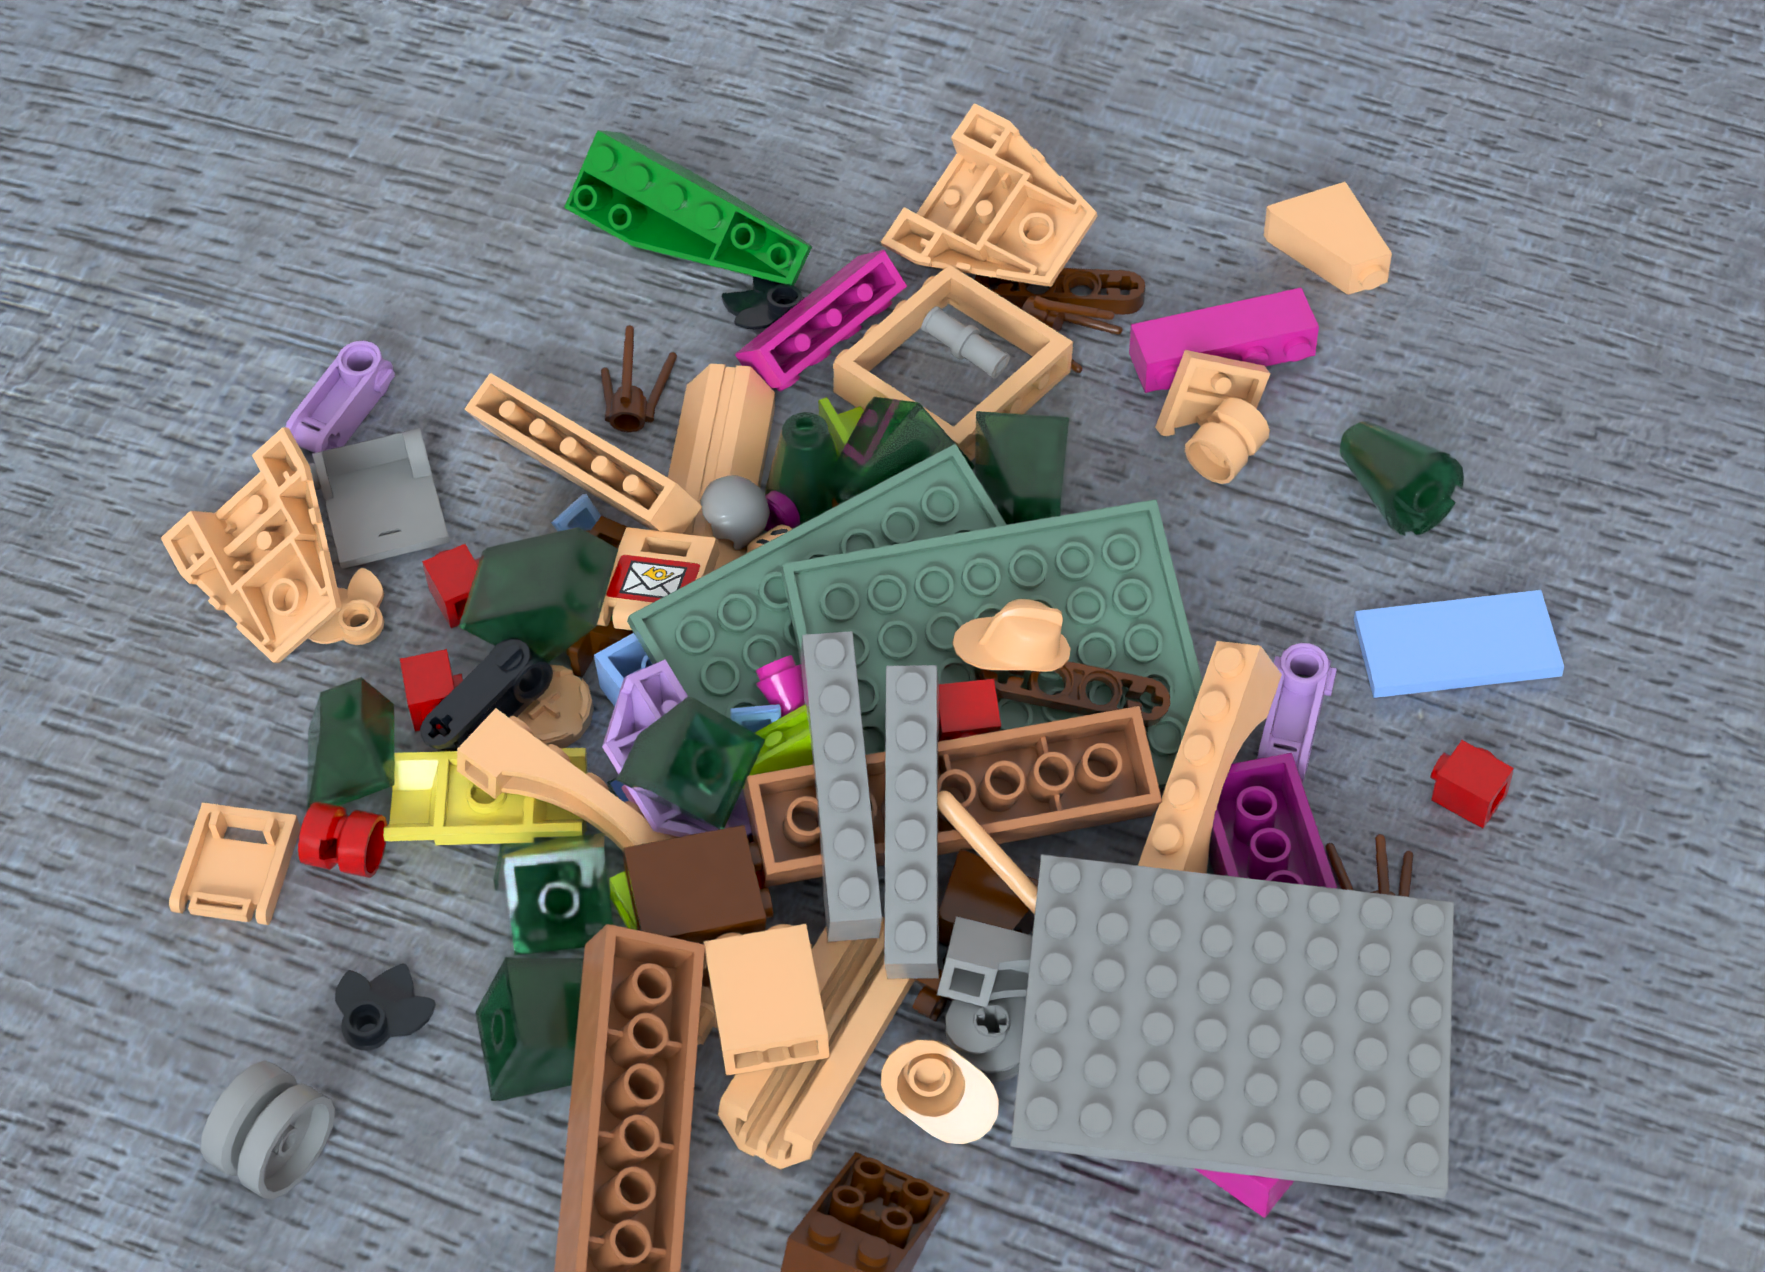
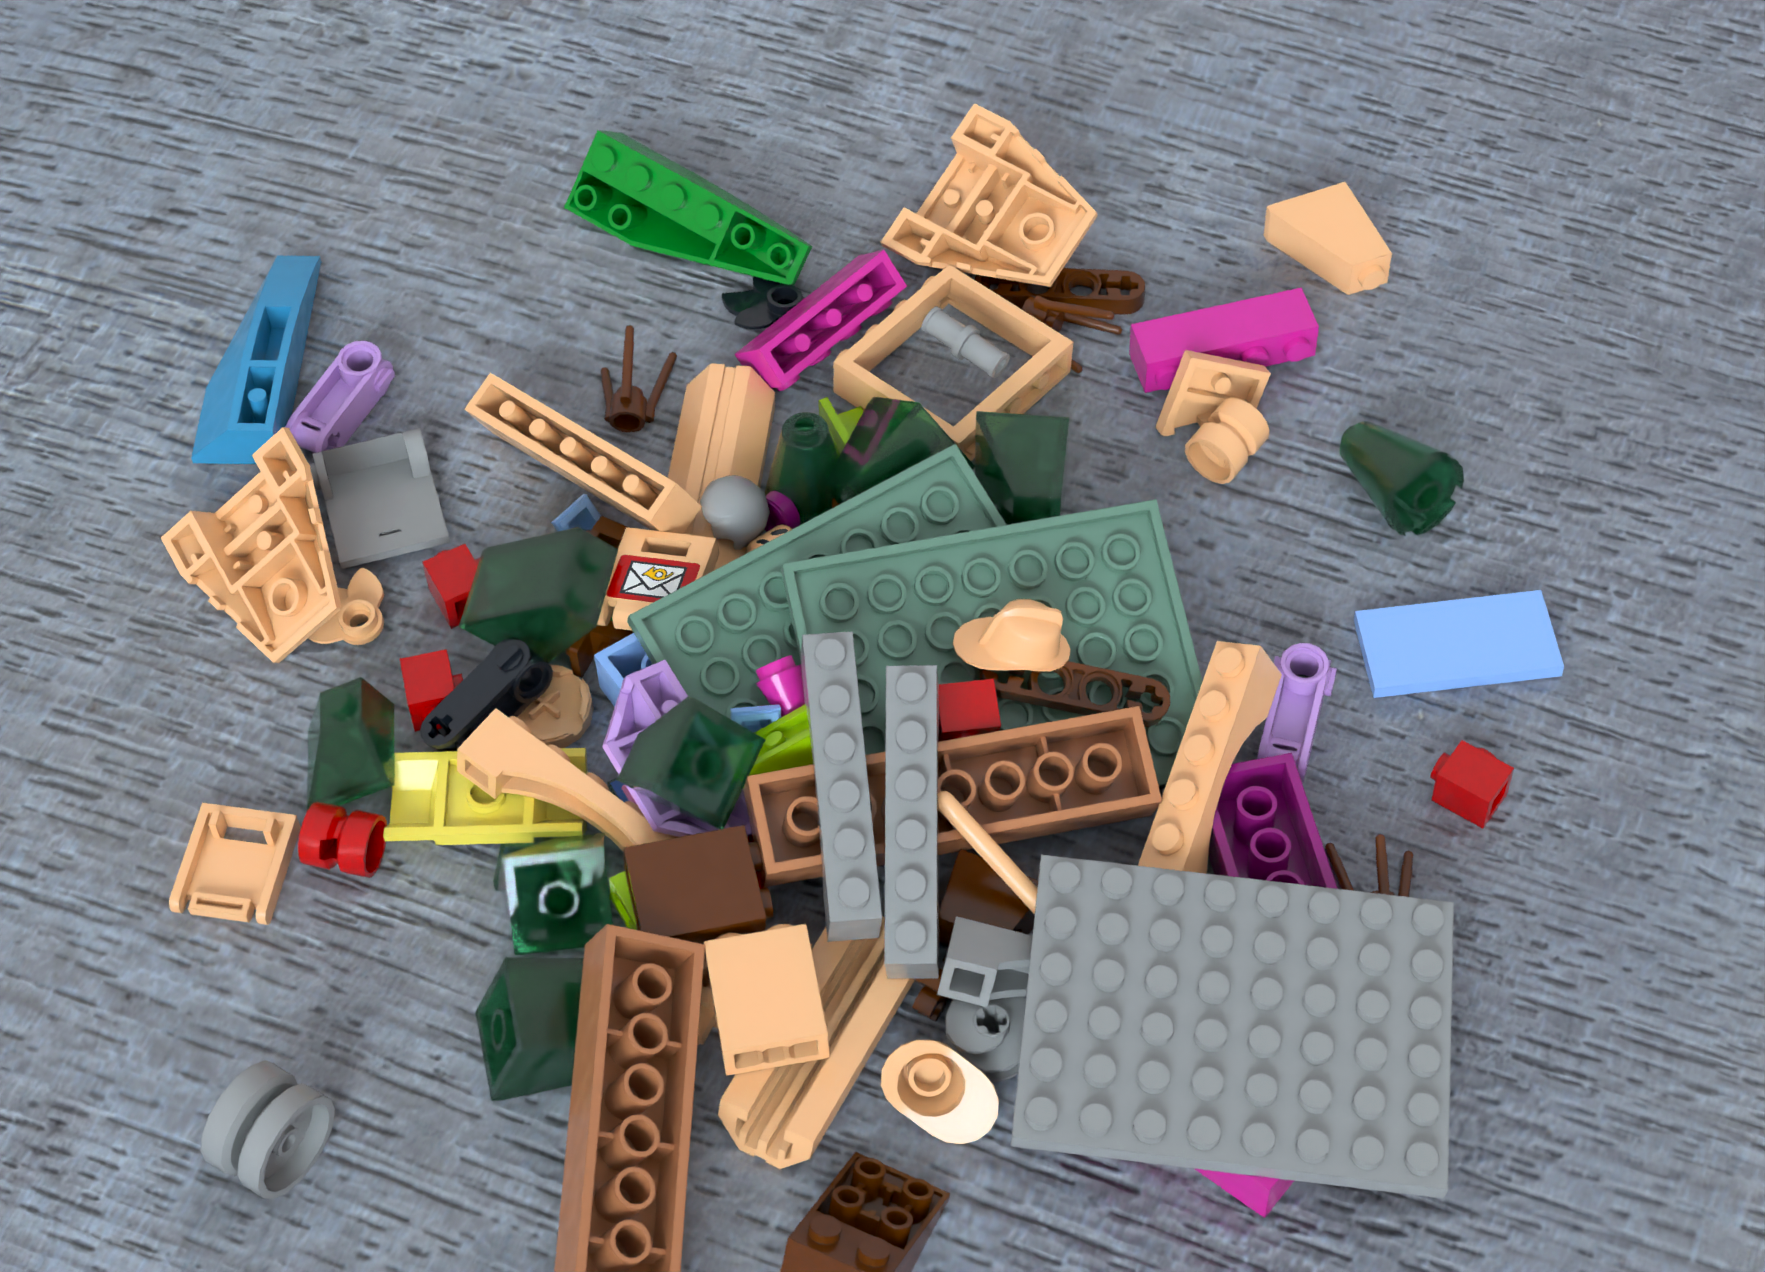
black plate [335,963,436,1051] -> none
none -> dark azure wedge [191,255,321,464]

